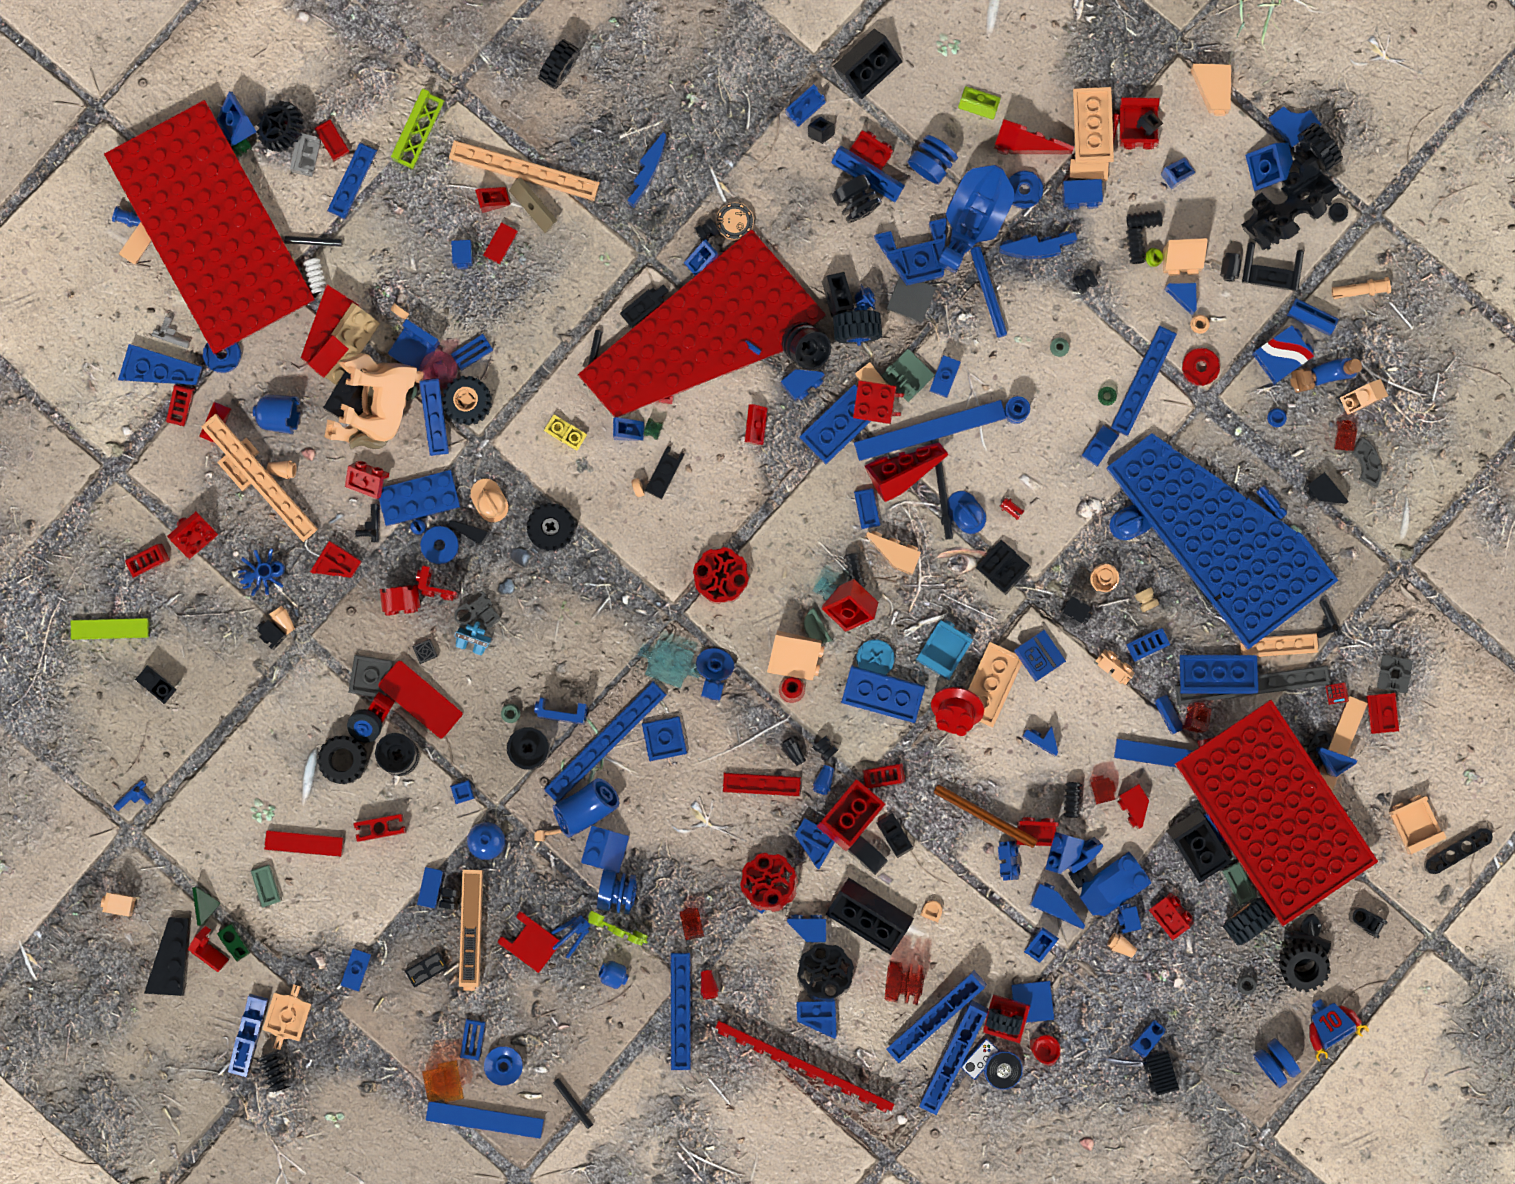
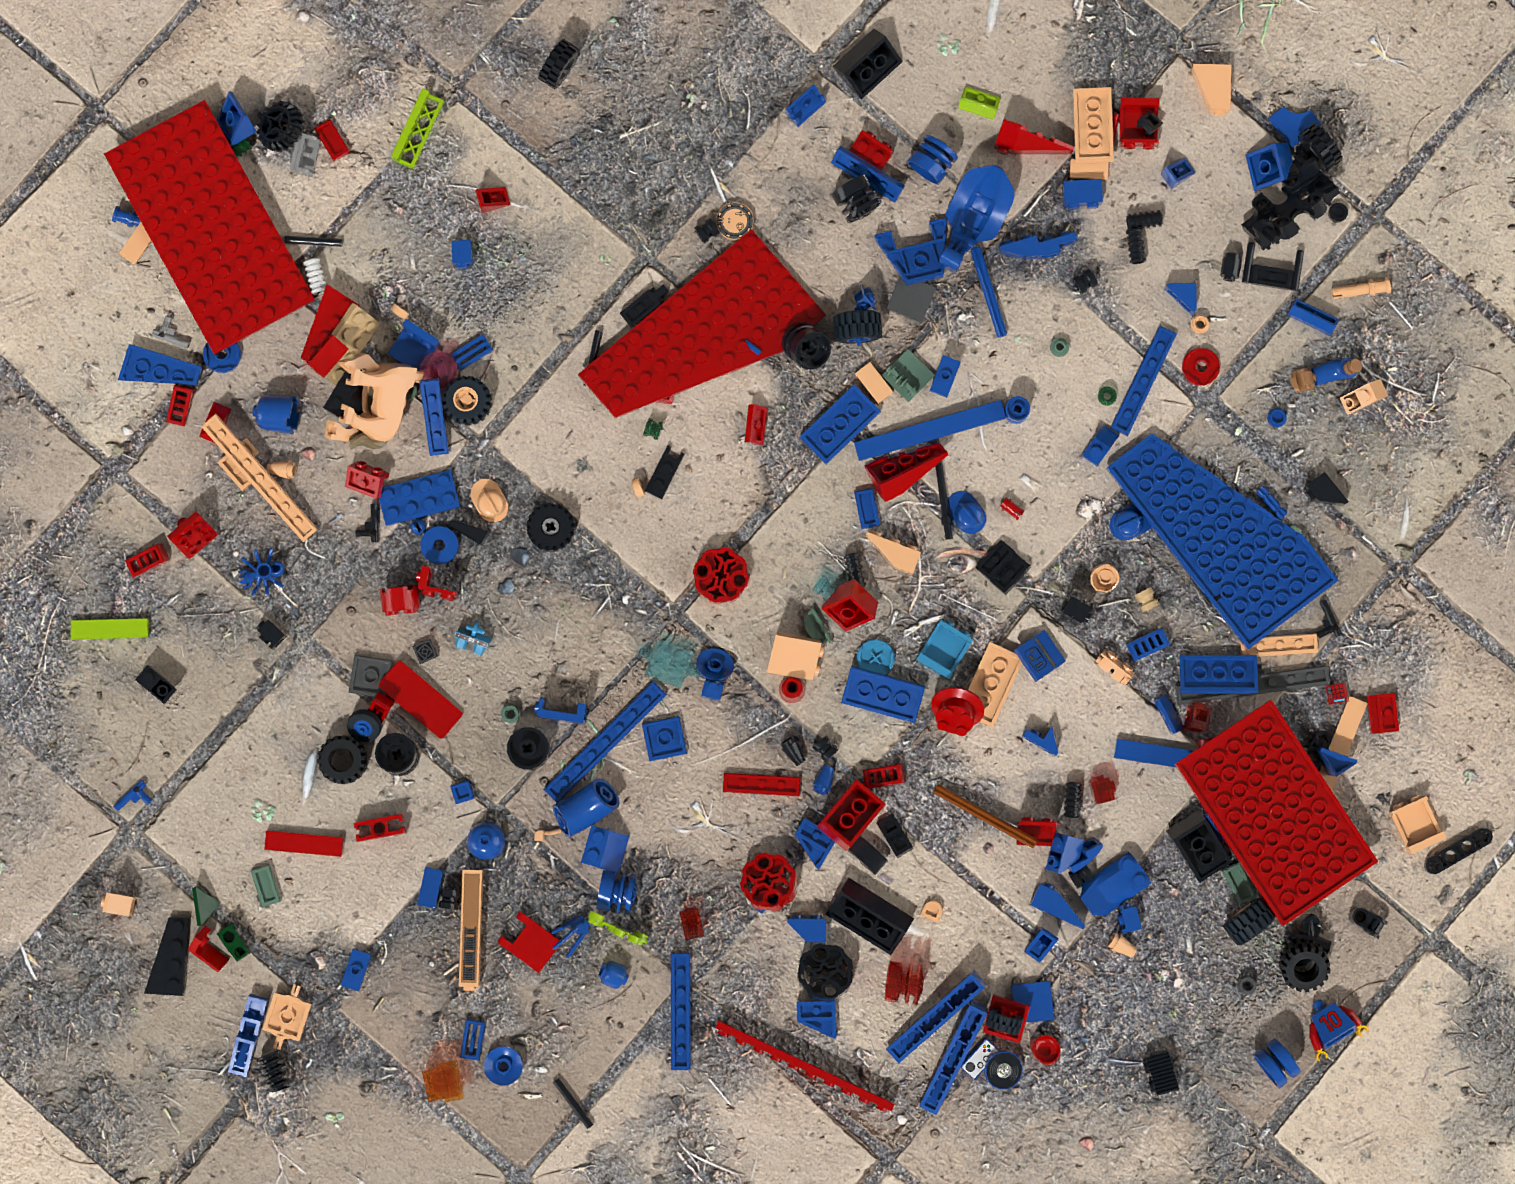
light nougat cone [269,606,295,635] -> none
red wing [310,541,363,578] -> none
blue tile [327,143,377,219] -> none
tile [405,951,448,988] -> none
blue tile [426,1101,544,1139] -> none
light nougat tile [449,140,600,201] -> none
dark grey piece [454,591,501,630] -> none
red tile [483,222,518,265] -> none
dark tan tile [509,178,558,233] -> none
light yellow slope [543,414,587,451] -> none
blue slope [613,417,644,441] -> none
blue slope [628,132,667,208] -> none
blue slope [684,239,718,276] -> none
red cone [700,970,719,1000] -> none
blue slope [781,369,825,401] -> none
black slope [808,117,835,144] -> none
black brick [822,272,855,318] -> none
red plate [853,380,904,424] -> none
blue hinge [998,841,1021,881] -> none
blue tile [1009,170,1043,209] -> none
red slope [1117,784,1149,829] -> none
blue leg [1130,1019,1166,1057] -> none
lime plate [1146,248,1163,267] -> none
red bracket [1149,892,1194,941] -> none
light nougat slope [1162,238,1207,276] -> none
panel [1252,325,1314,385] -> none
clear red bracket [1334,420,1357,451] -> none
dark grey tile [1352,437,1382,489] -> none
dark grey piece [1377,655,1413,693] -> none

